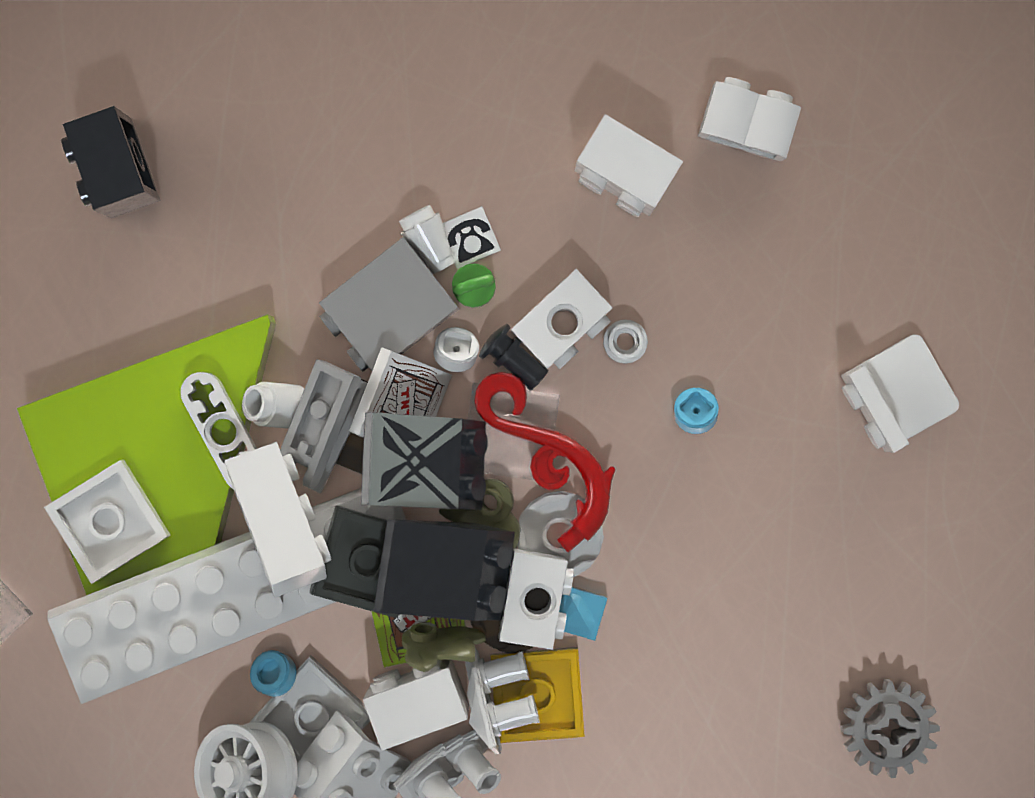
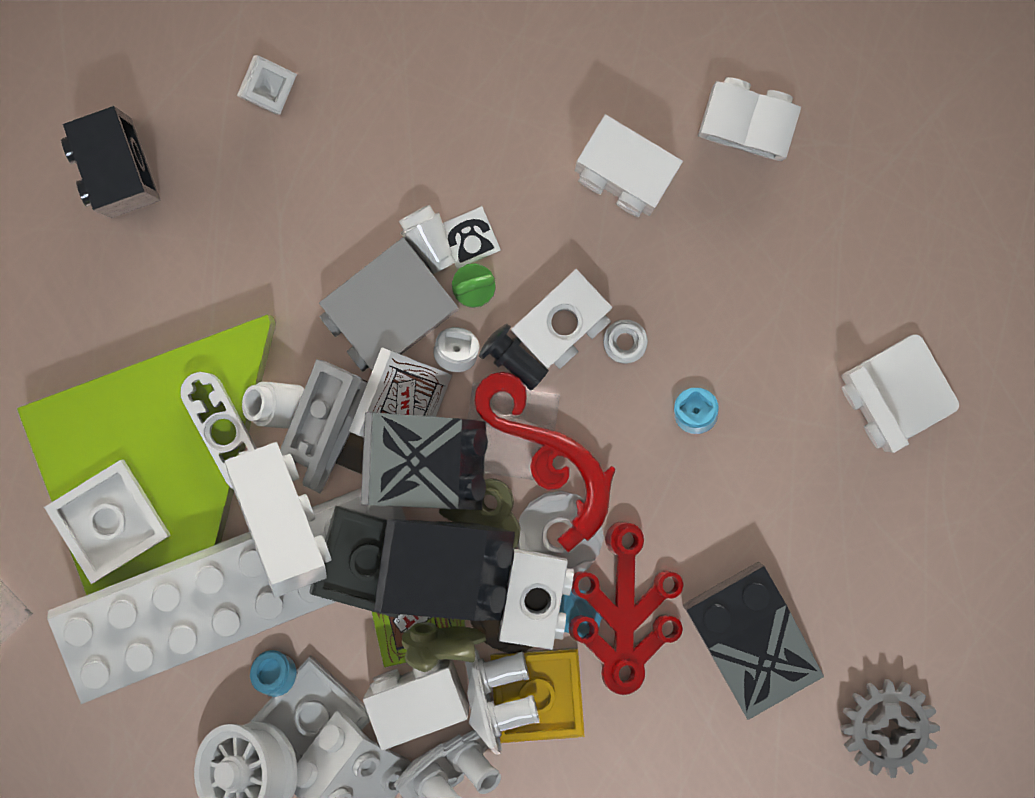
none -> white tile [237,55,297,115]
none -> red plant [569,522,684,695]
none -> black slope [682,562,824,720]

